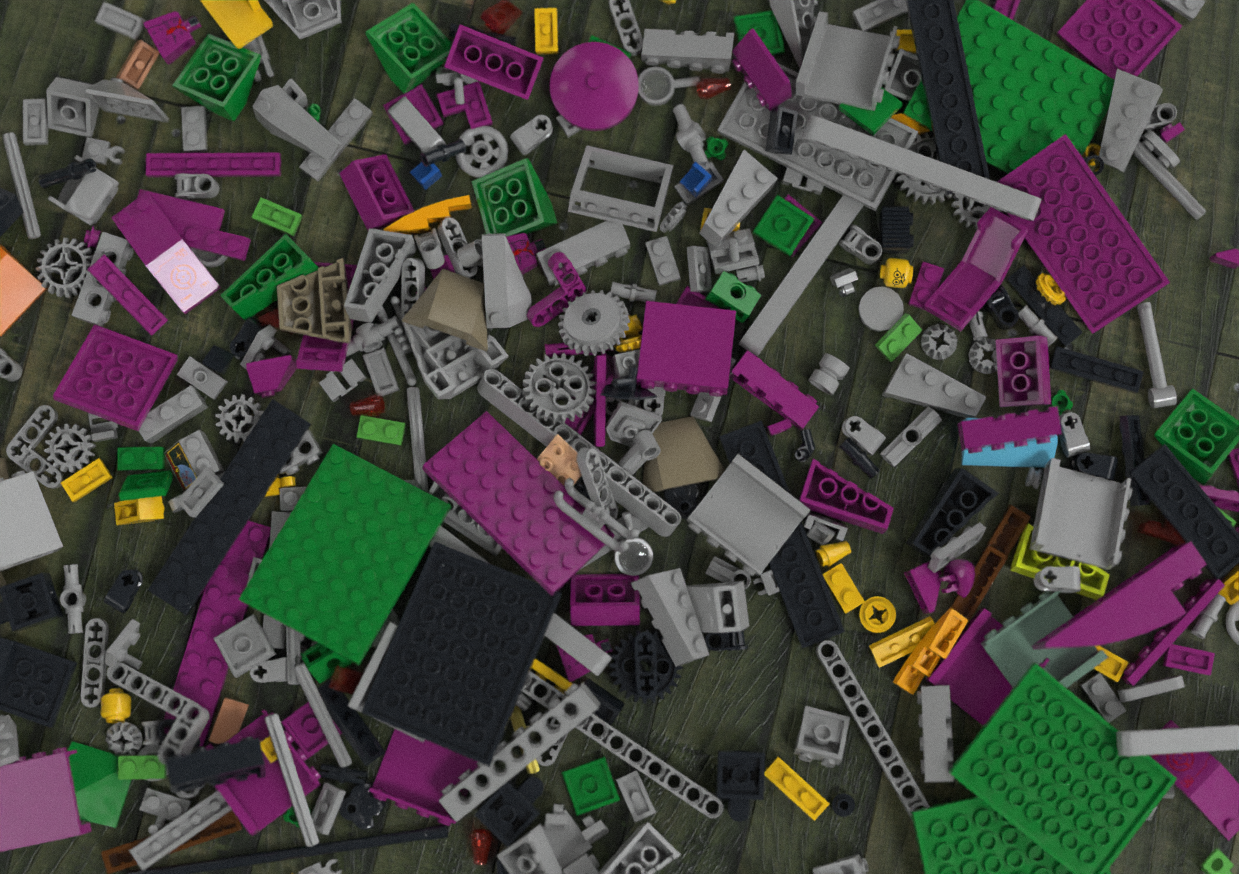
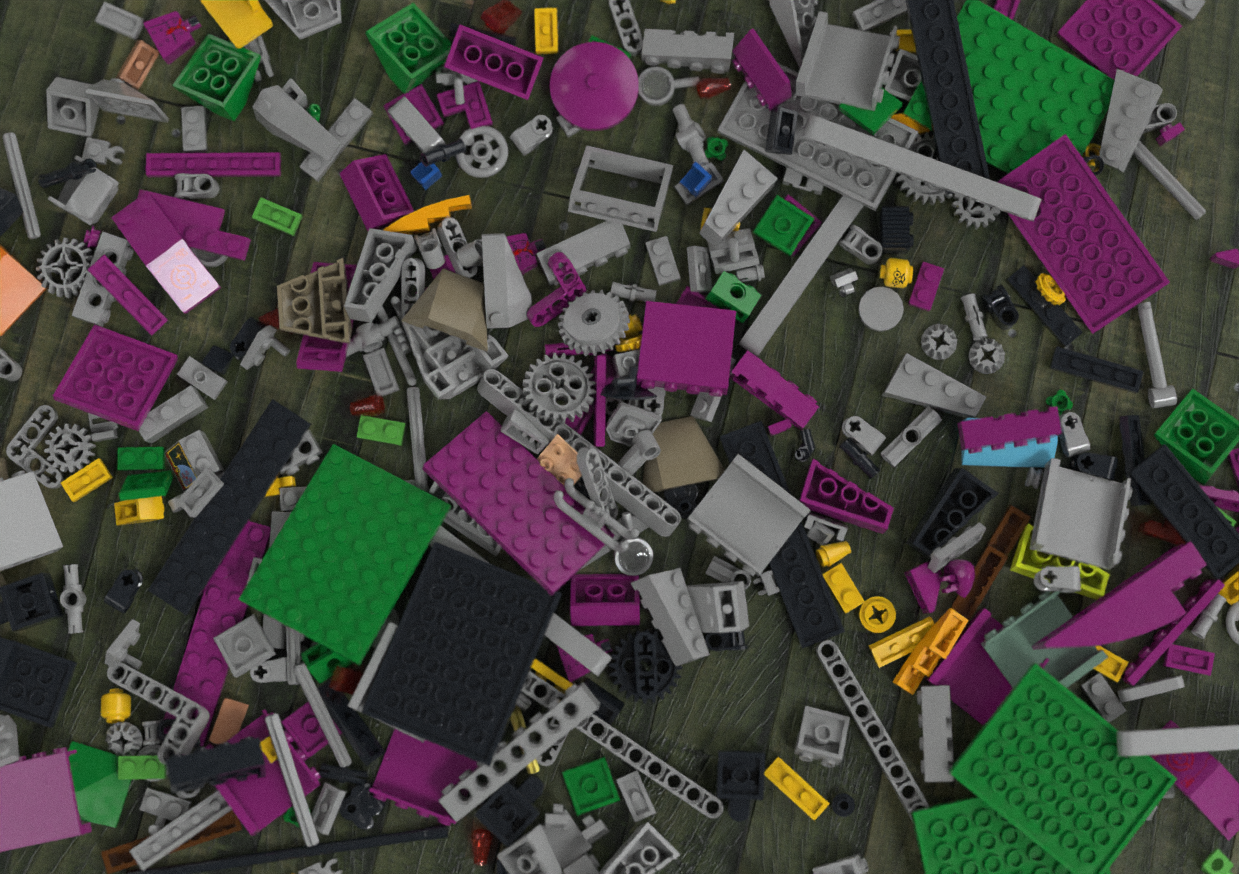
light grey plate [23,99,48,145] -> none
light grey beam [81,618,109,708] -> none
light grey gear [215,394,264,444] -> none
green wedge [220,234,319,321] -> none
magenta slope [246,355,297,398] -> none
light grey piece [319,359,366,402] -> none
green slope [472,158,558,237] -> none
light grey gear [660,202,687,233] -> none
green tile [734,10,785,56] -> none
light grey wheel [808,353,850,395] -> none
bright green plate [875,313,922,362] -> none
magenta windscreen [924,207,1028,331] -> none
magenta slope [996,336,1051,407] -> none
light grey pin [1018,305,1058,346] -> none
light grey plate [1142,130,1180,168] -> none
none -> light grey slope [500,409,550,454]

